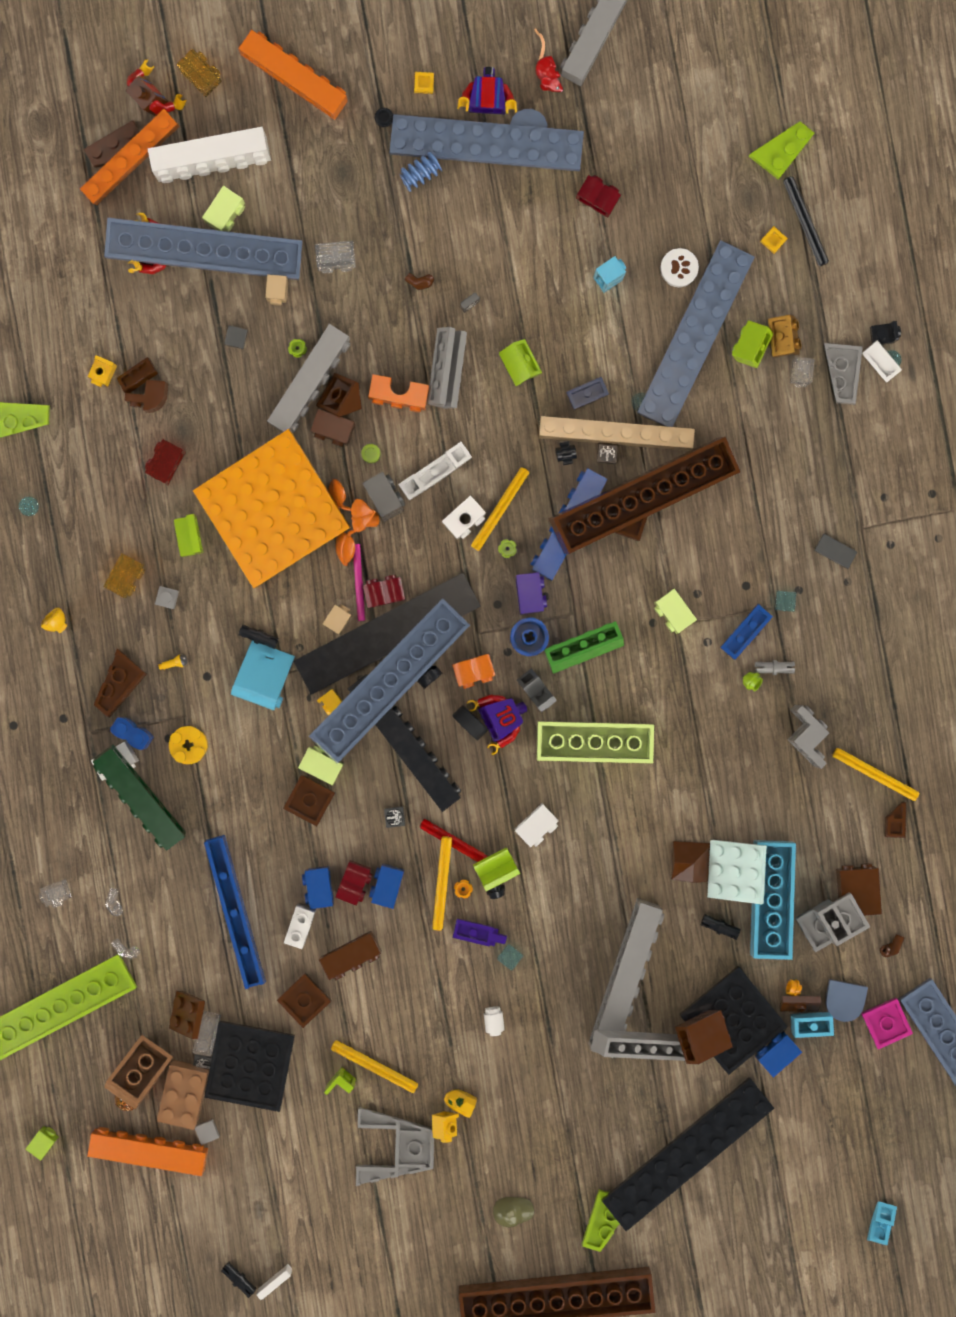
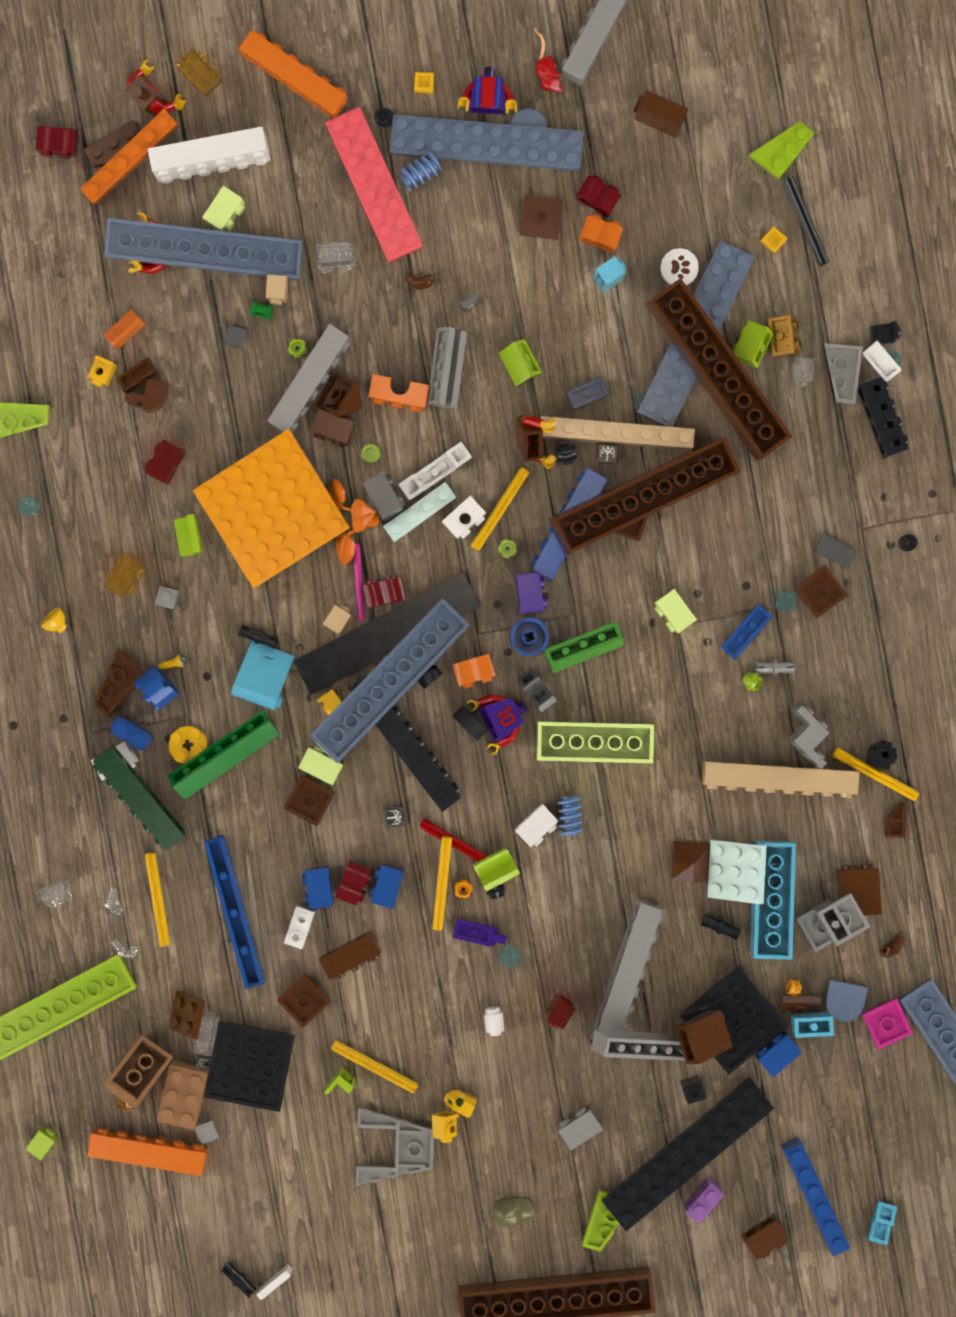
none -> dark red brick [35,126,79,159]
none -> orange panel [104,309,146,350]
none -> blue brick [133,665,179,711]
none -> yellow axle [145,852,170,947]
none -> green brick [168,710,280,800]
none -> green bush [250,299,273,321]
none -> coral plate [325,107,423,263]
none -> light aqua plate [383,482,456,543]
none -> torso [516,415,557,469]
none -> reddish brown plate [520,196,563,240]
none -> clear red brick [545,993,575,1029]
none -> medium blue piece [557,795,584,836]
none -> light grey brick [557,1106,603,1151]
none -> orange brick [578,214,623,253]
none -> reddish brown brick [634,90,688,138]
none -> reddish brown brick [645,278,793,461]
none -> black brick [680,1075,707,1105]
none -> medium lavender brick [683,1177,724,1224]
none -> tan brick [702,761,859,798]
none -> reddish brown brick [741,1214,789,1260]
none -> blue brick [781,1137,850,1257]
none -> reddish brown plate [794,565,848,618]
none -> black brick [857,377,909,459]
none -> black brick [867,740,898,770]
none -> black bush [898,534,918,552]

